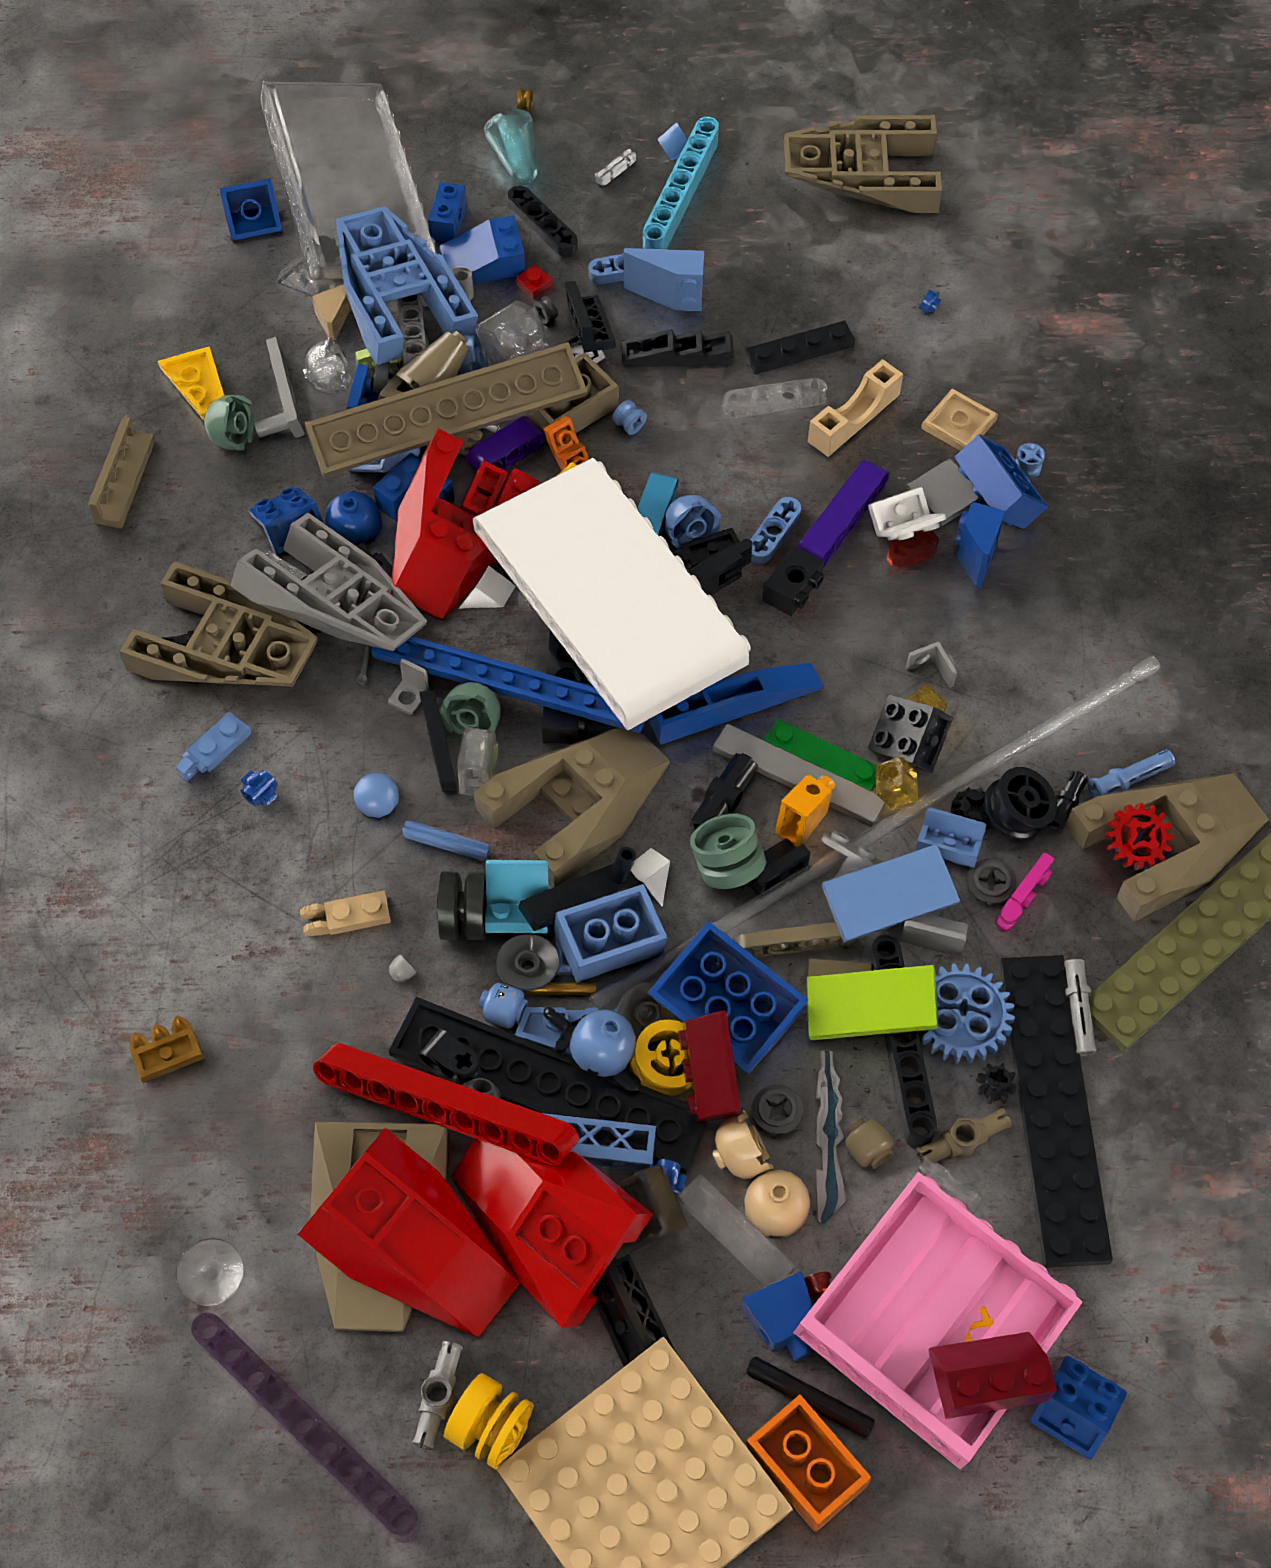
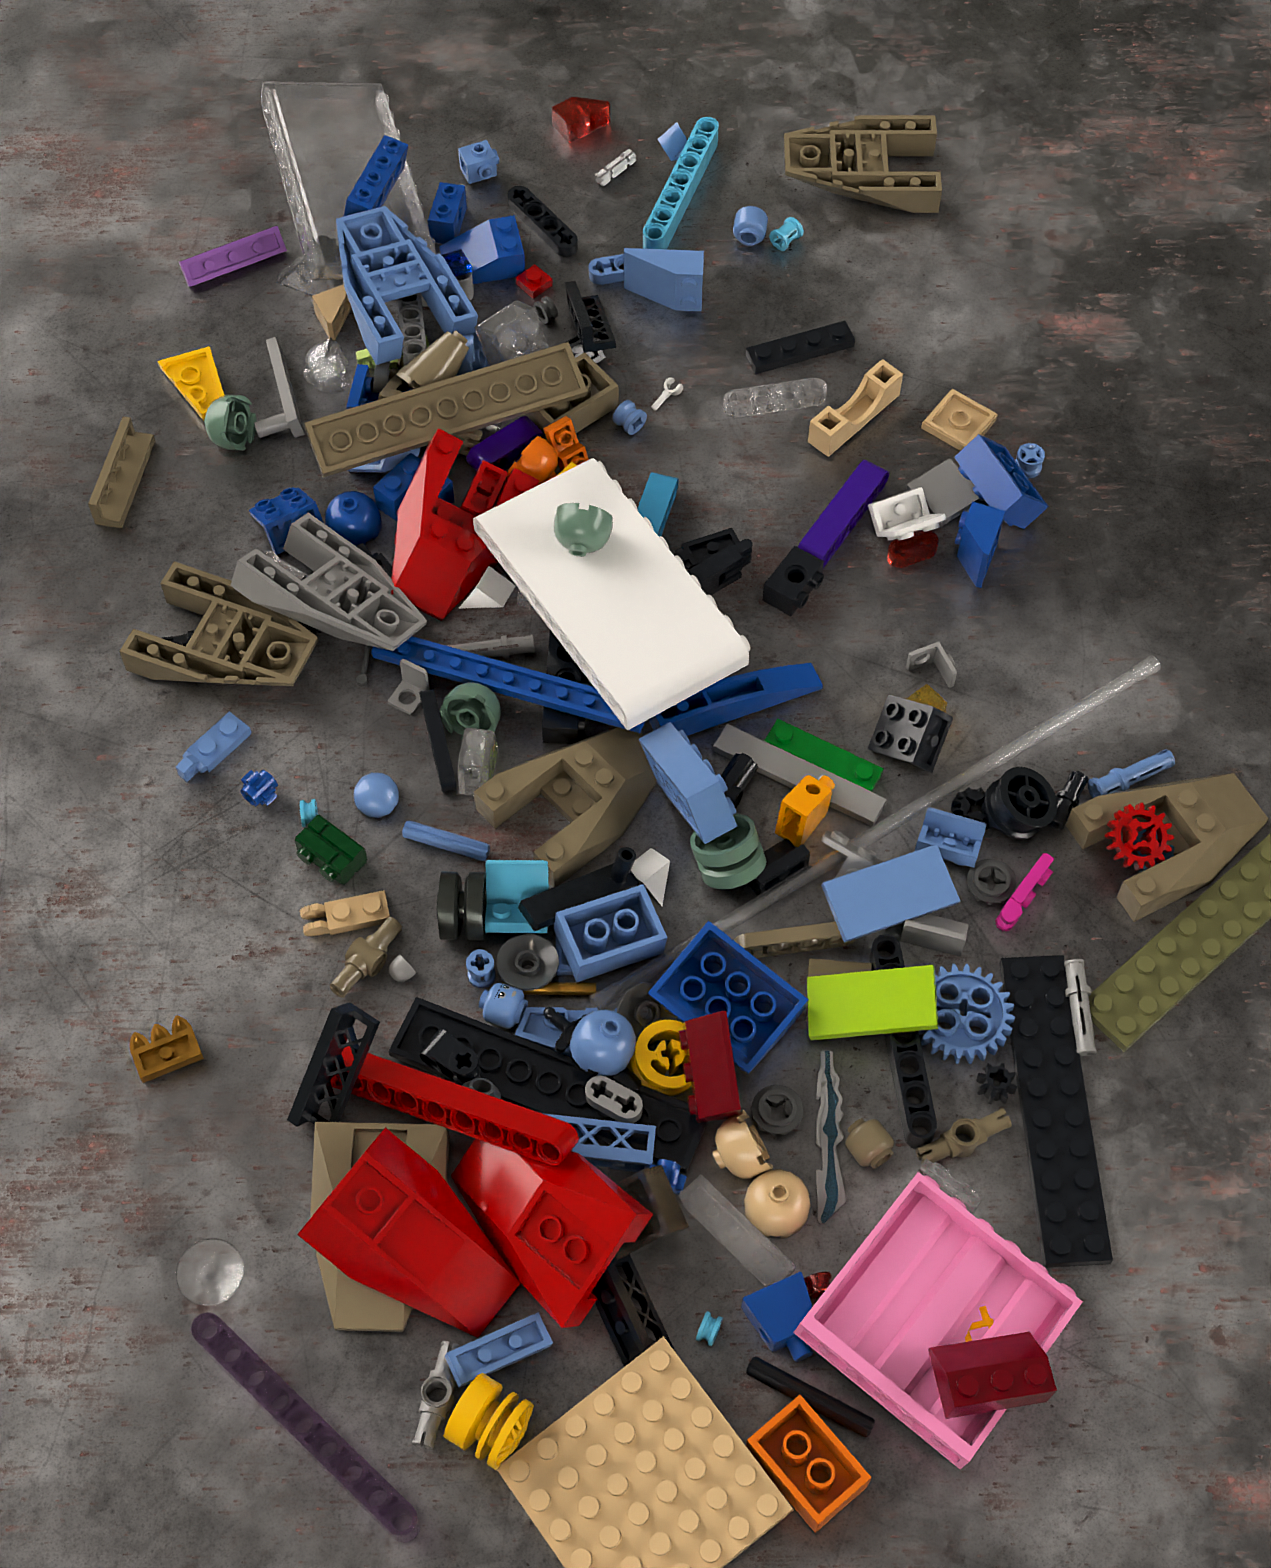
blue slope [219,178,283,241] -> none
clear light blue cone [484,109,537,185] -> none
pearl gold bush [517,88,533,112] -> none
black slope [621,329,734,366] -> none
medium blue cylinder [663,495,721,549] -> none
medium blue beam [750,497,801,565] -> none
clear yellow brick [876,756,918,810] -> none
blue plate [919,290,941,315] -> none
blue bracket [1029,1355,1127,1460] -> none
none -> medium lavender plate [179,226,287,287]
none -> black fence [287,1002,380,1127]
none -> dark green brick [295,815,367,885]
none -> medium azure bush [300,799,318,827]
none -> dark tan pin [330,917,402,998]
none -> blue brick [344,135,408,216]
none -> clear blue tile [442,249,472,277]
none -> medium blue plate [444,1312,553,1388]
none -> light grey pin [446,634,535,659]
none -> medium blue brick [458,140,499,184]
none -> medium blue bush [466,949,496,988]
none -> orange cylinder [506,436,558,486]
none -> clear red slope [552,97,610,144]
none -> sand green cylinder [553,503,613,557]
none -> light grey beam [585,1075,643,1123]
none -> medium blue brick [639,722,737,844]
none -> white hand [651,377,683,411]
none -> medium azure bush [696,1311,723,1347]
none -> medium blue head [733,206,768,246]
none -> medium azure bush [769,217,804,251]

